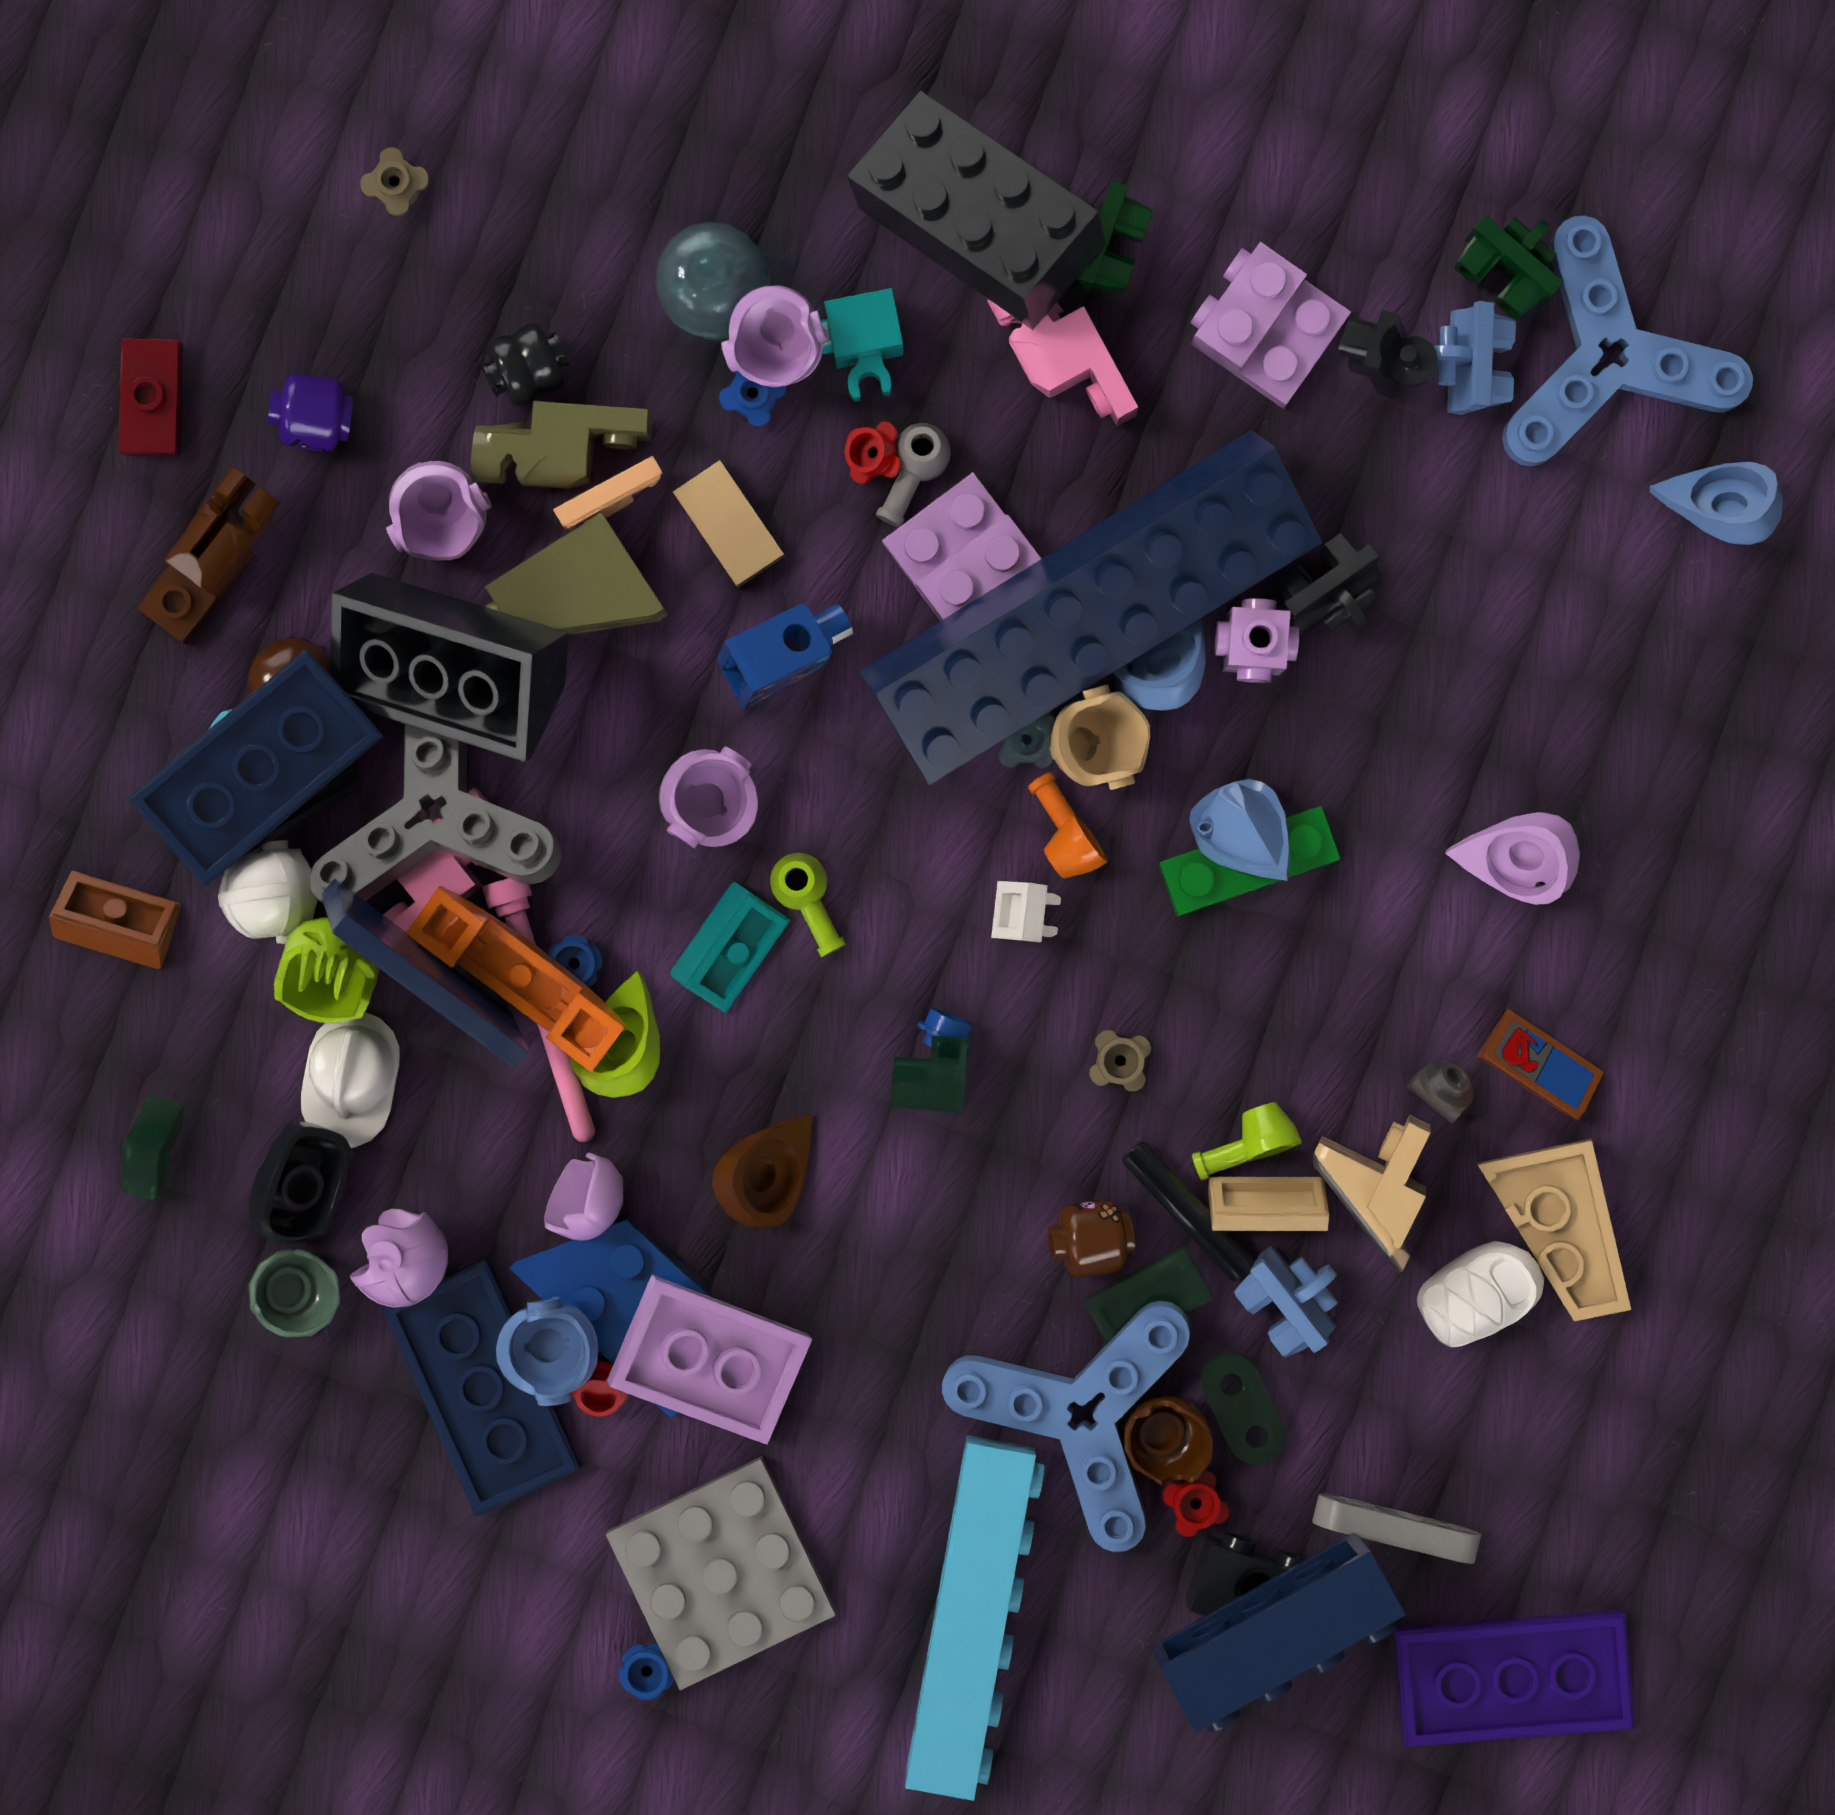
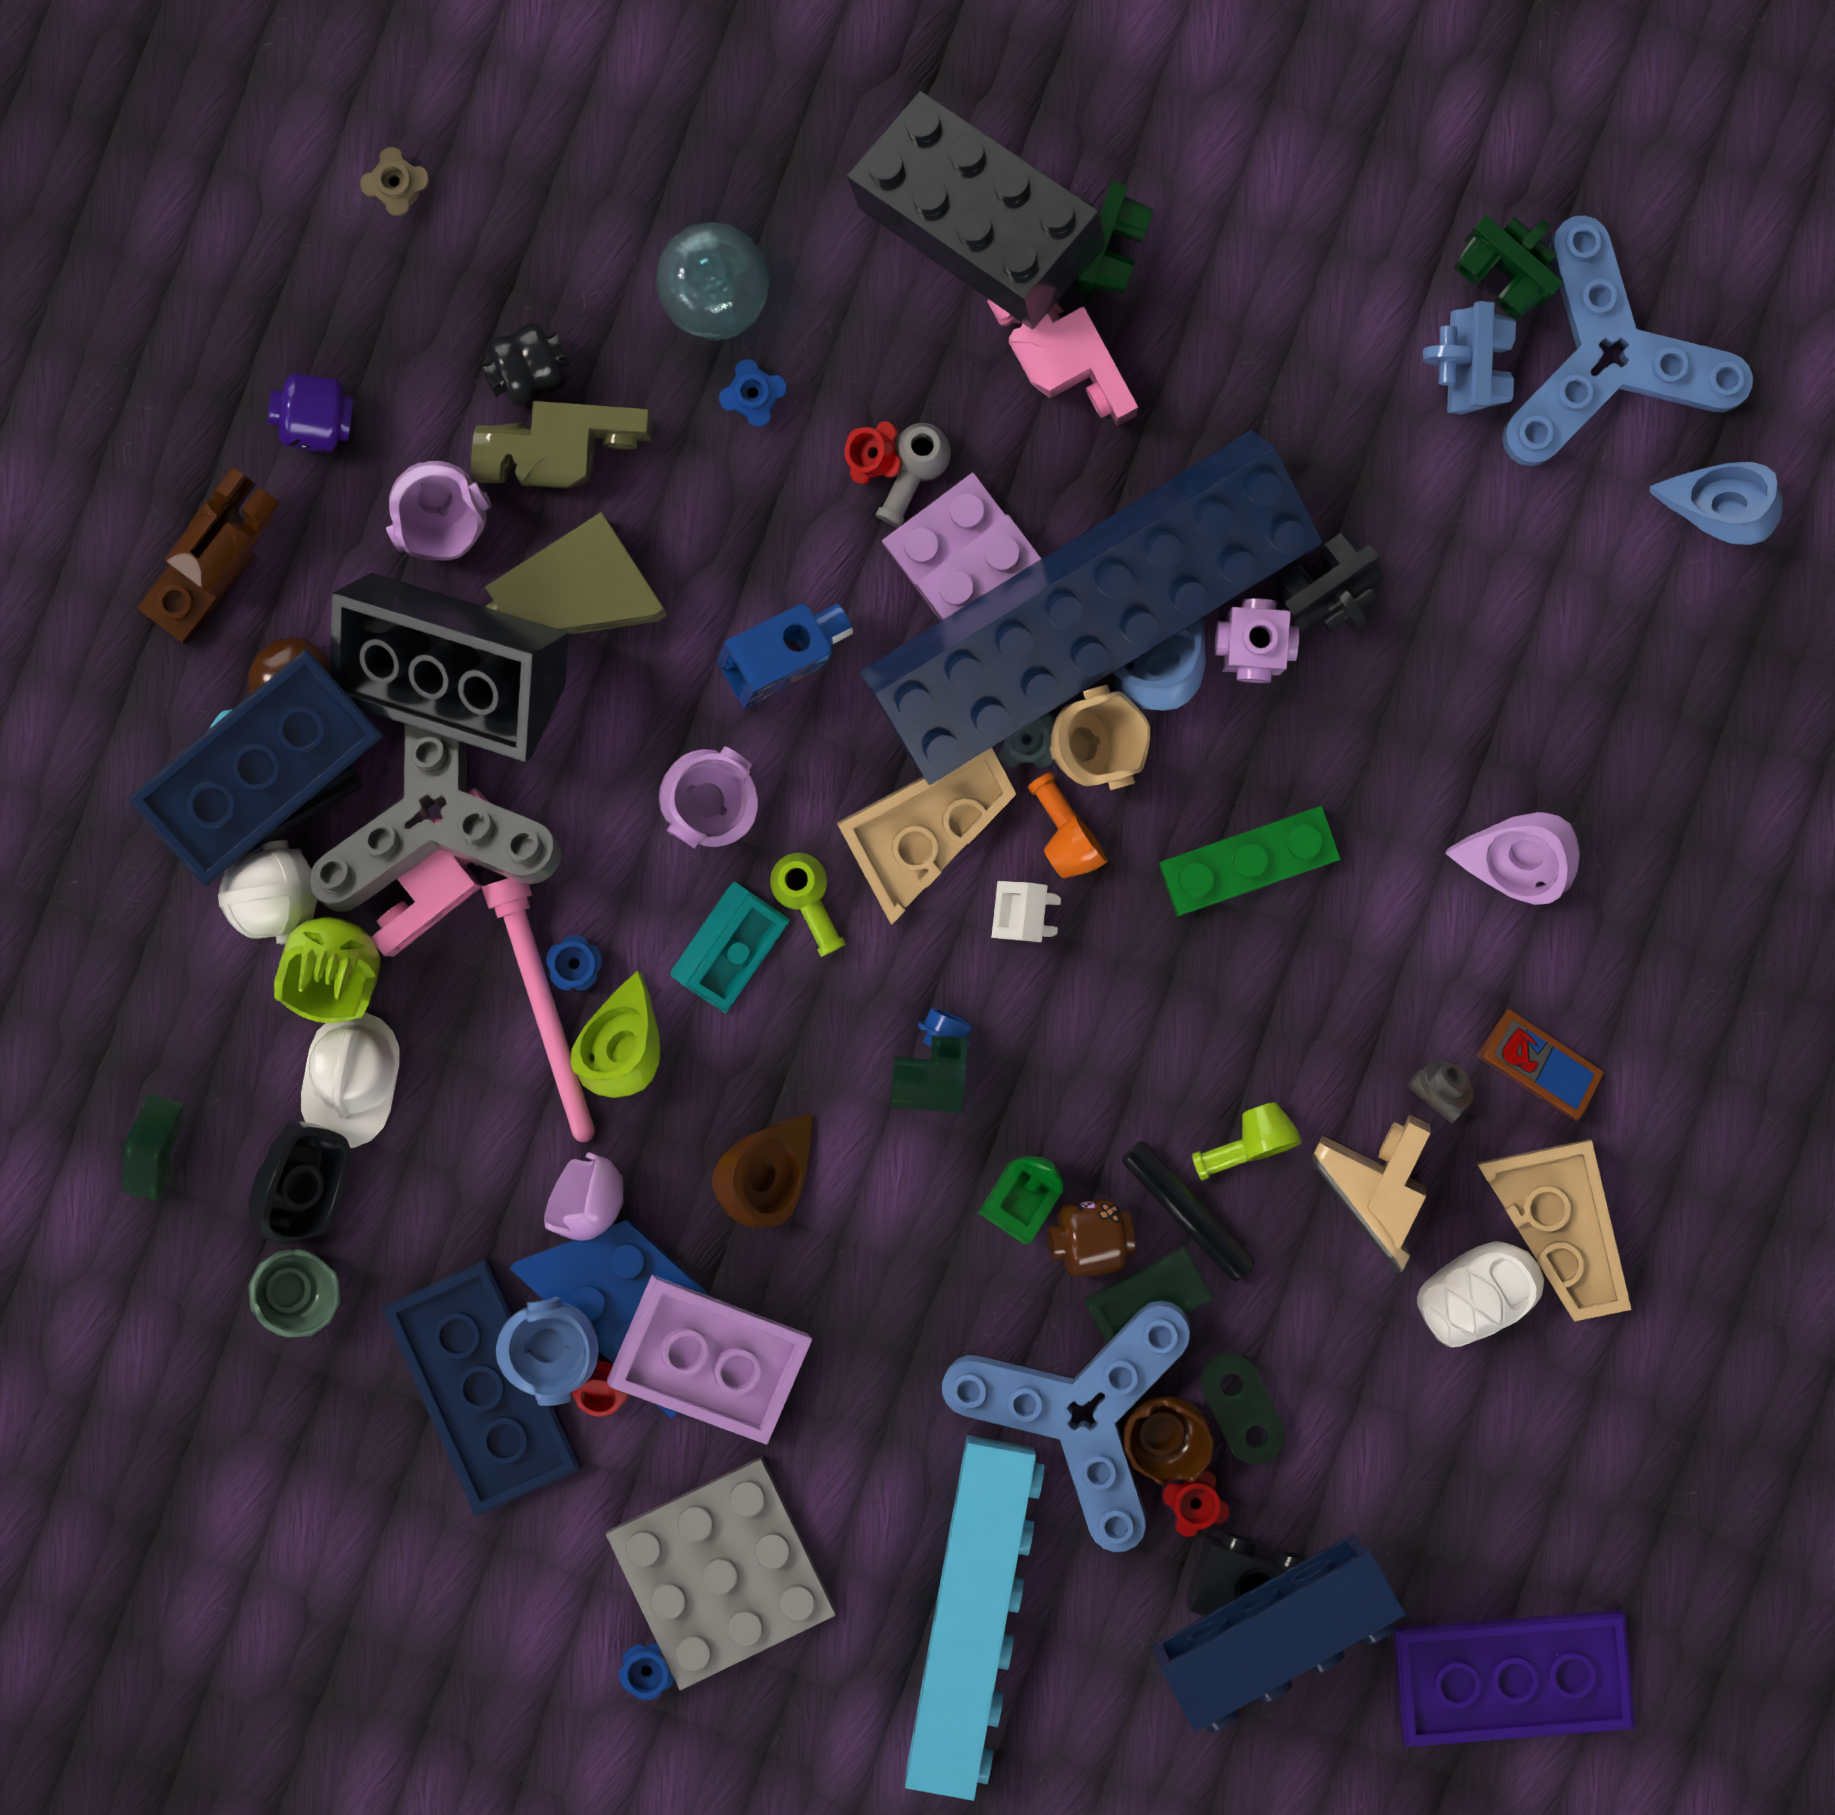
dark orange slope [49,871,181,969] -> none
dark red plate [118,338,183,456] -> none
dark blue tile [322,879,529,1067] -> none
lavender cap [350,1209,448,1307] -> none
orange slope [406,886,627,1073] -> none
light nougat tile [553,456,662,531] -> none
tan tile [673,460,785,588] -> none
lavender cap [721,285,829,387] -> none
teal brick [821,288,903,402] -> none
dark tan plate [1089,1030,1151,1092] -> none
medium blue piece [1189,779,1290,881] -> none
lavender plate [1190,242,1351,409] -> none
tan tile [1208,1177,1329,1231] -> none
medium blue hips [1234,1245,1338,1358] -> none
light grey beam [1312,1493,1482,1564] -> none
black hips [1338,310,1439,399] -> none
none -> tan wing [837,747,1016,925]
none -> green plate [978,1156,1064,1245]

